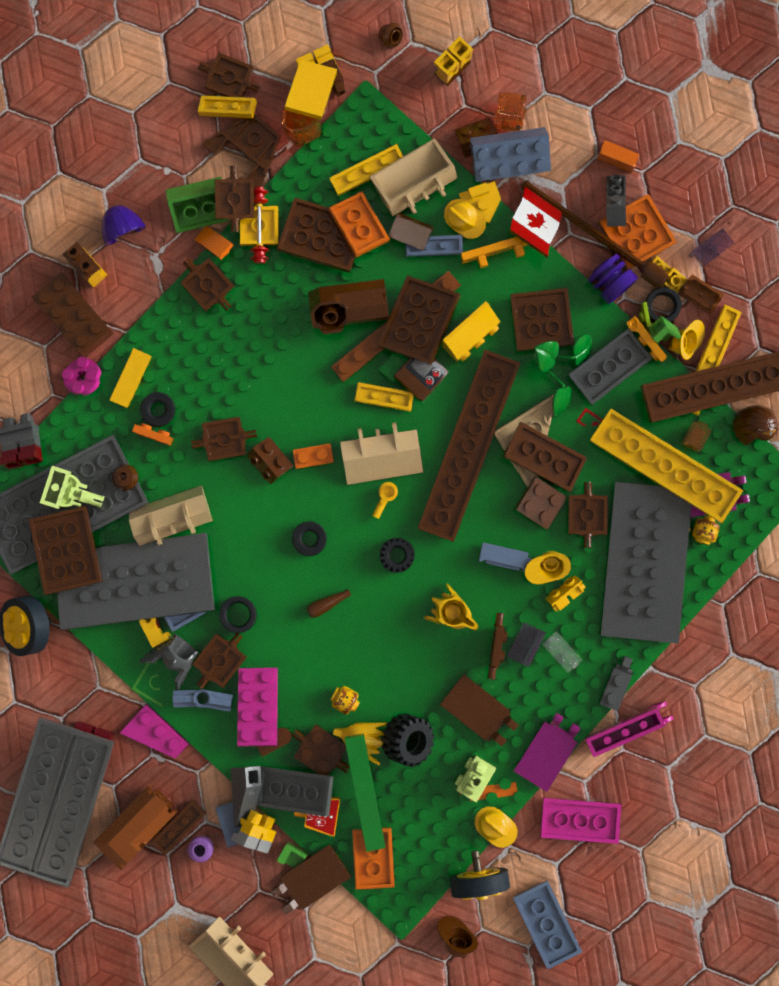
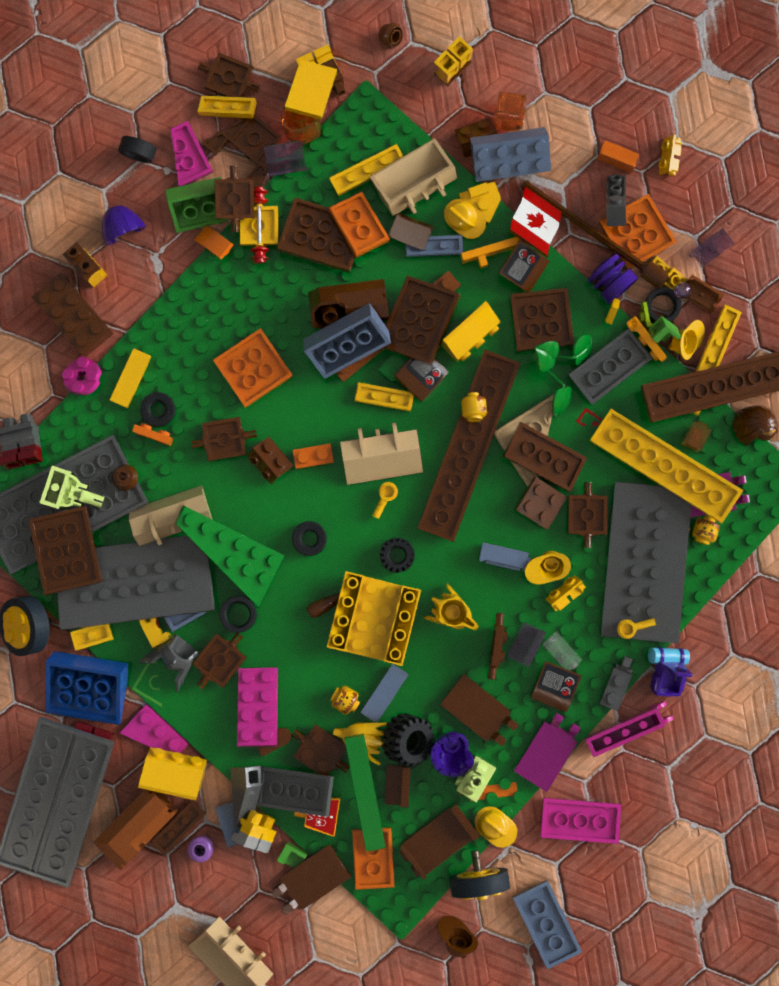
sand blue piece [173,689,233,712] -> none
reddish brown plate [180,258,234,312] -> none
none -> blue slope [46,651,128,725]
none -> yellow plate [70,624,114,651]
none -> black tyre [118,136,157,163]
none -> yellow slope [138,747,207,801]
none -> dark pink wing [171,121,213,186]
none -> green wing [174,505,284,608]
none -> orange plate [213,328,293,408]
none -> panel [265,141,307,176]
none -> sand blue brick [303,303,391,379]
none -> yellow slope [327,571,421,666]
none -> sand blue tile [361,664,409,723]
none -> reddish brown panel [385,765,410,807]
none -> reddish brown panel [399,803,480,880]
none -> dark purple hair [430,731,474,777]
none -> yellow head [461,392,487,422]
none -> slope [498,240,550,292]
none -> slope [530,661,582,712]
none -> yellow tile [605,298,620,325]
none -> yellow plate [617,618,656,639]
none -> dark purple piece [648,647,693,697]
none -> yellow hinge [659,134,682,176]
none -> hinge [674,282,691,299]

